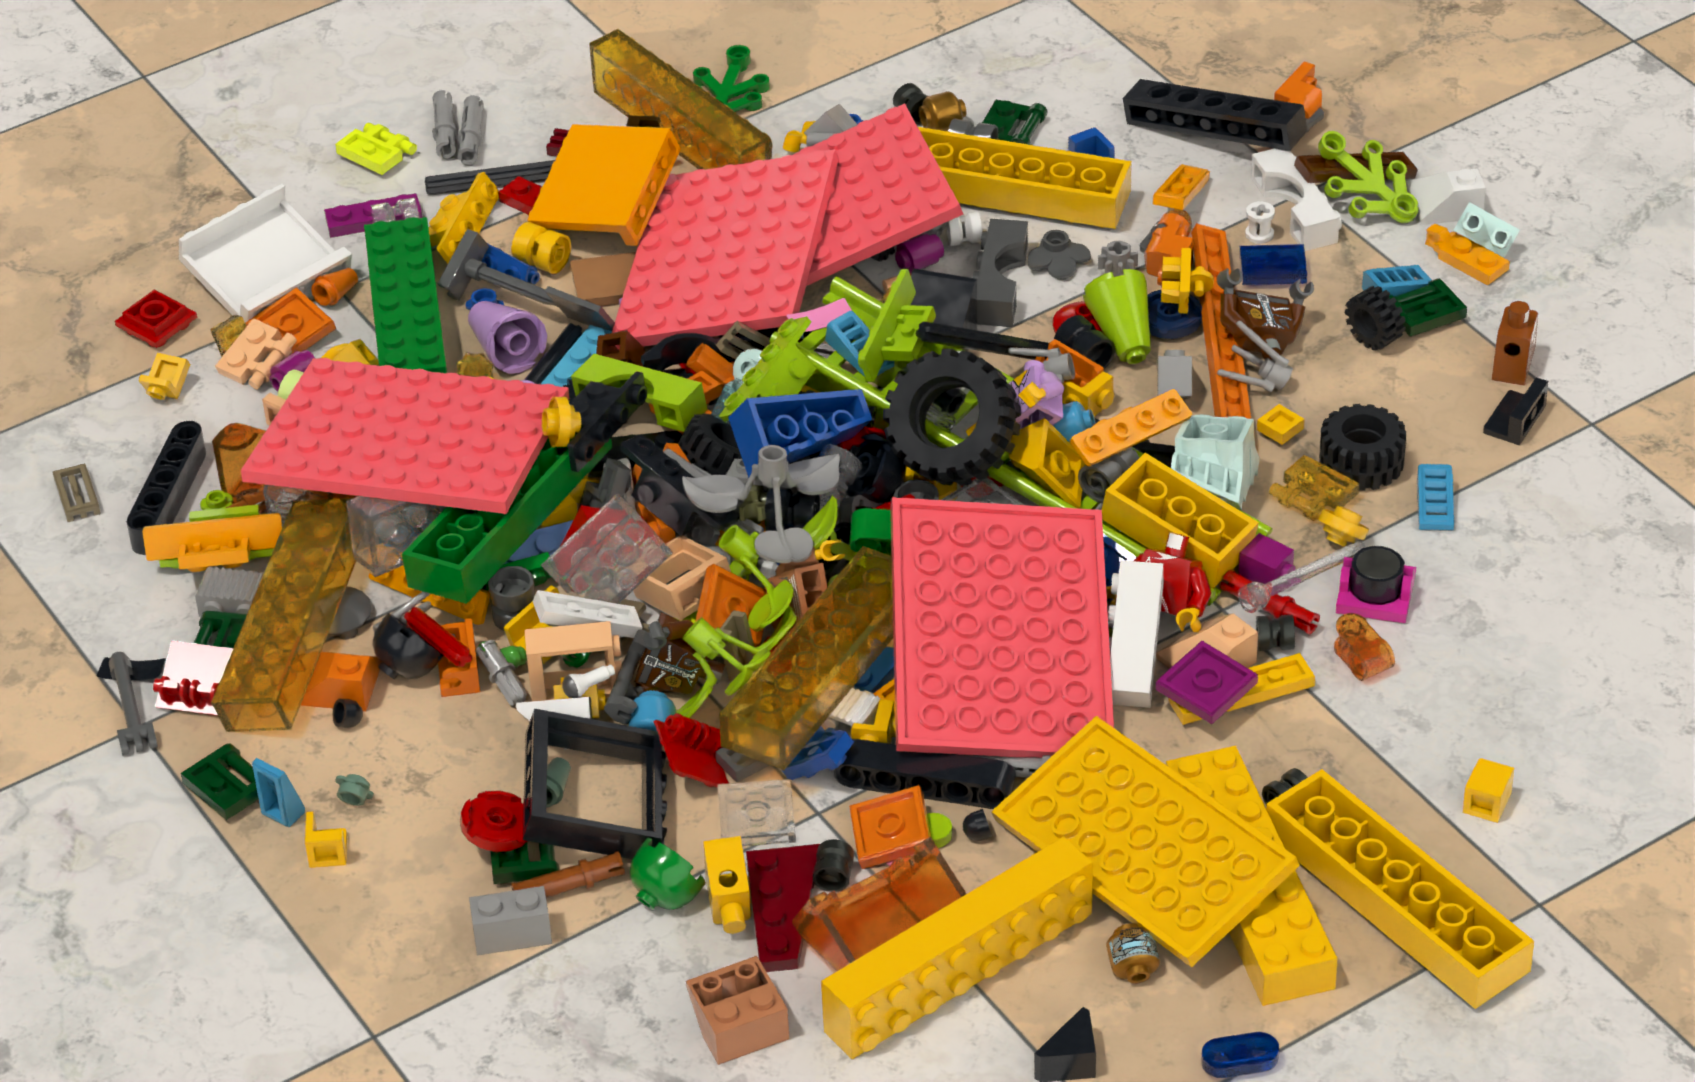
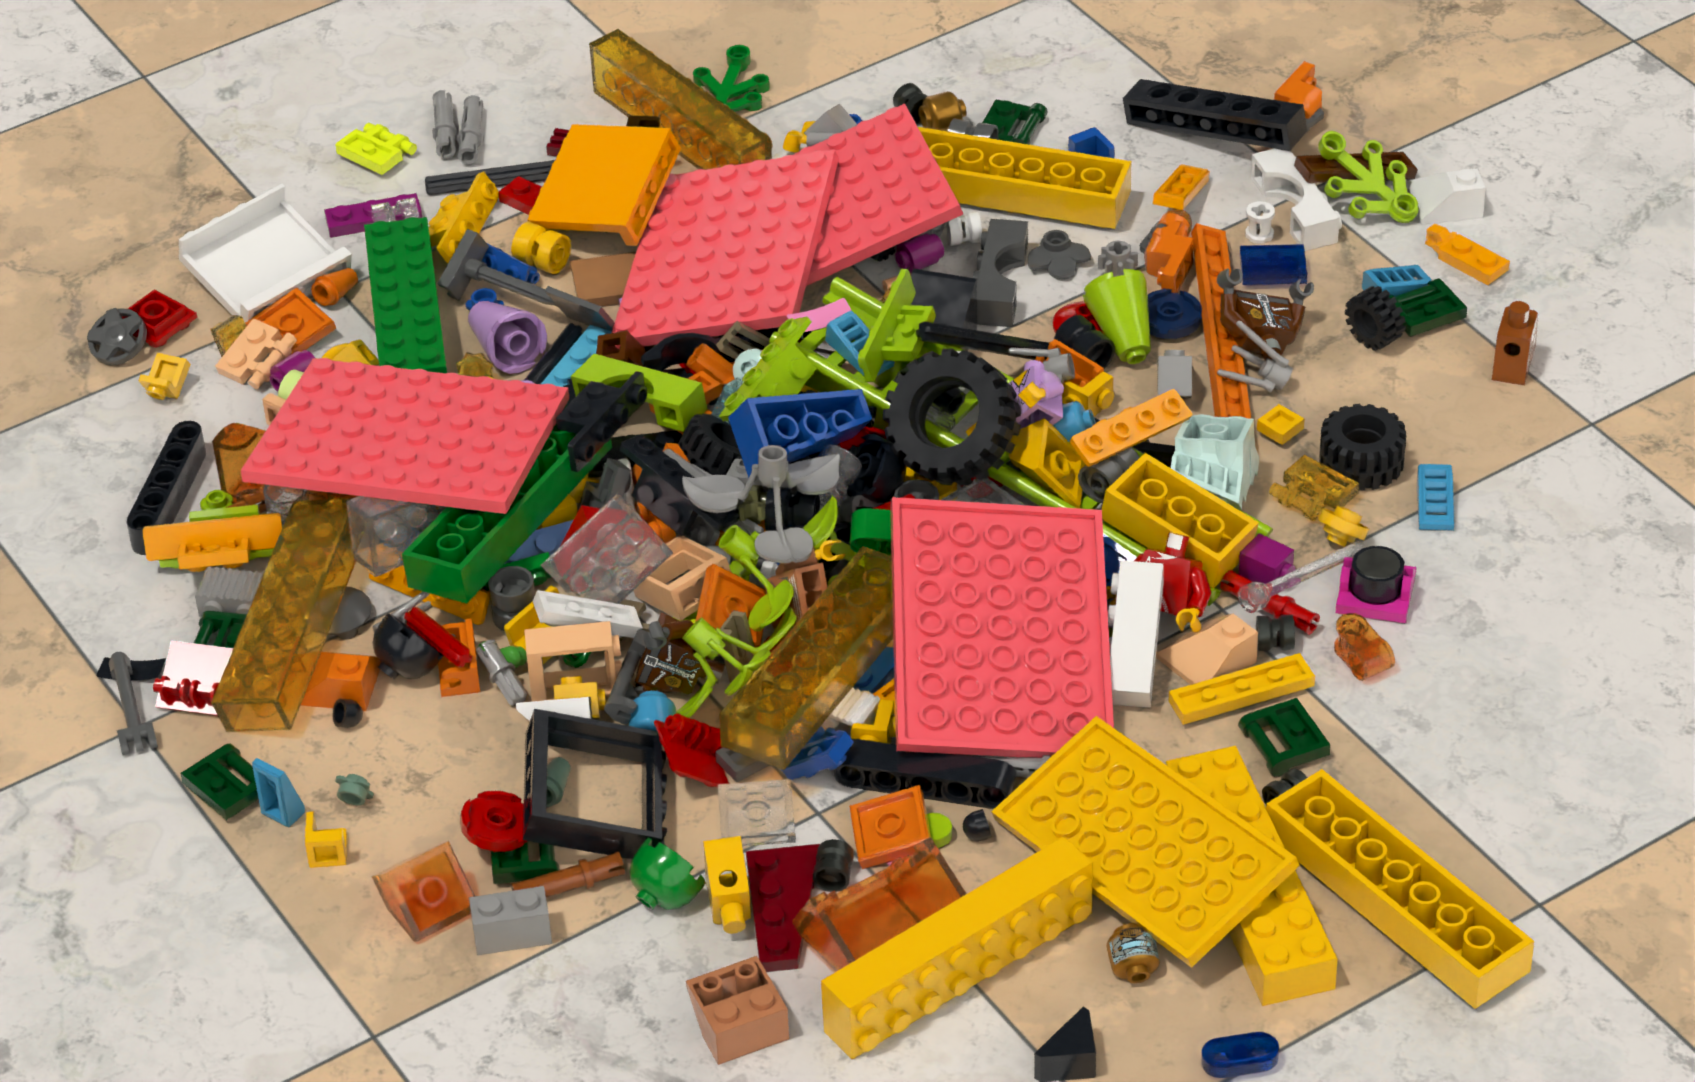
dark tan tile [52,463,101,522] -> none
yellow plate [542,397,581,447] -> none
white piece [562,664,615,698] -> none
magenta plate [1156,640,1258,725] -> none
yellow hips [1161,248,1214,314] -> none
light aqua hips [1453,202,1520,258] -> none
yellow panel [1462,758,1514,823] -> none
black panel [1483,377,1549,446] -> none
none -> dark grey wheel [87,308,147,365]
none -> clear orange slope [371,841,475,942]
none -> dark green plate [1238,698,1330,777]

